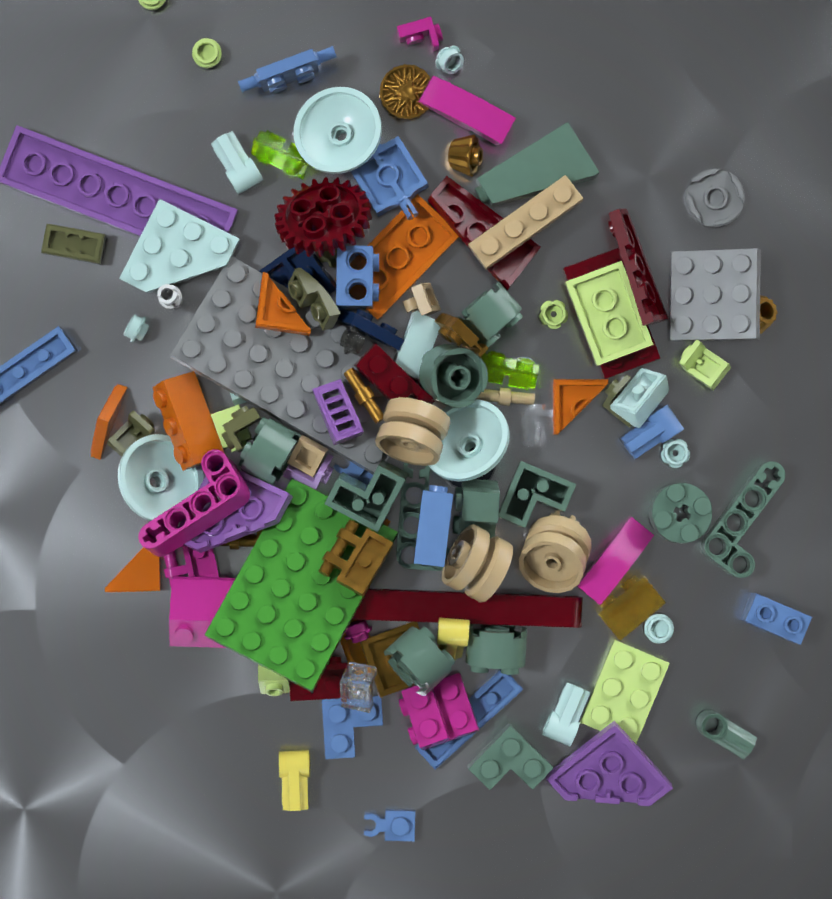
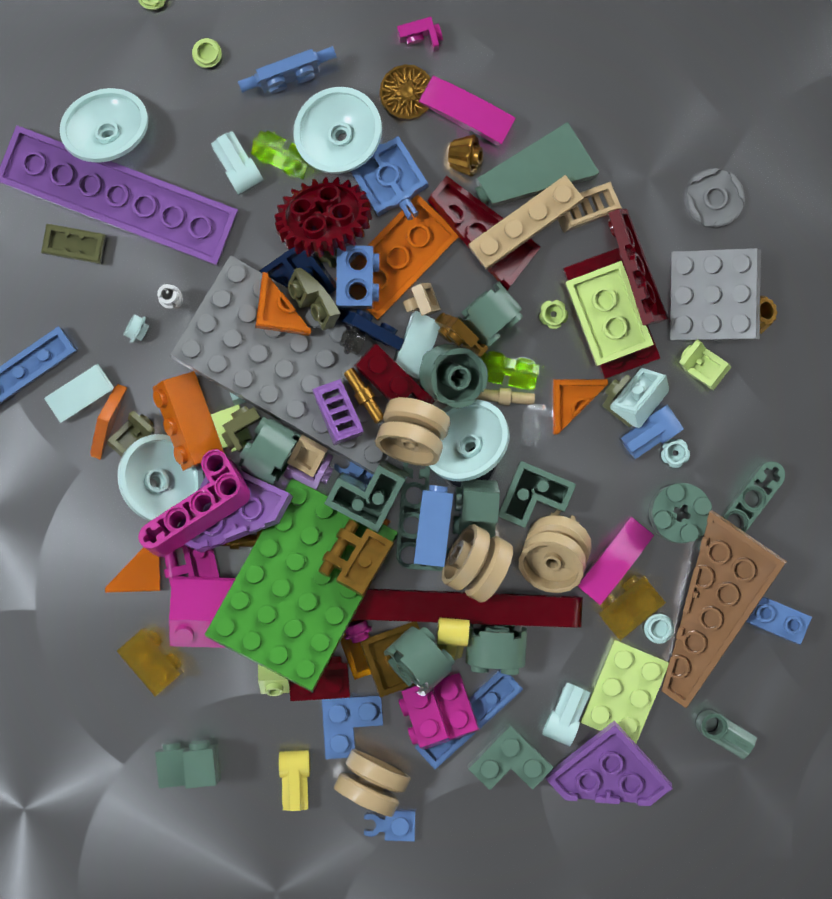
light aqua plate [119,199,240,293] -> none
clear bracket [340,662,377,713] -> none
light aqua plate [436,45,464,74] -> none
none -> light aqua slope [44,363,114,423]
none -> light aqua dish [60,88,148,162]
none -> clear yellow bracket [117,627,184,696]
none -> sand green brick [155,739,221,789]
none -> tan wheel [334,749,411,817]
none -> tan slope [558,182,622,233]
none -> medium nougat wing [662,510,787,708]

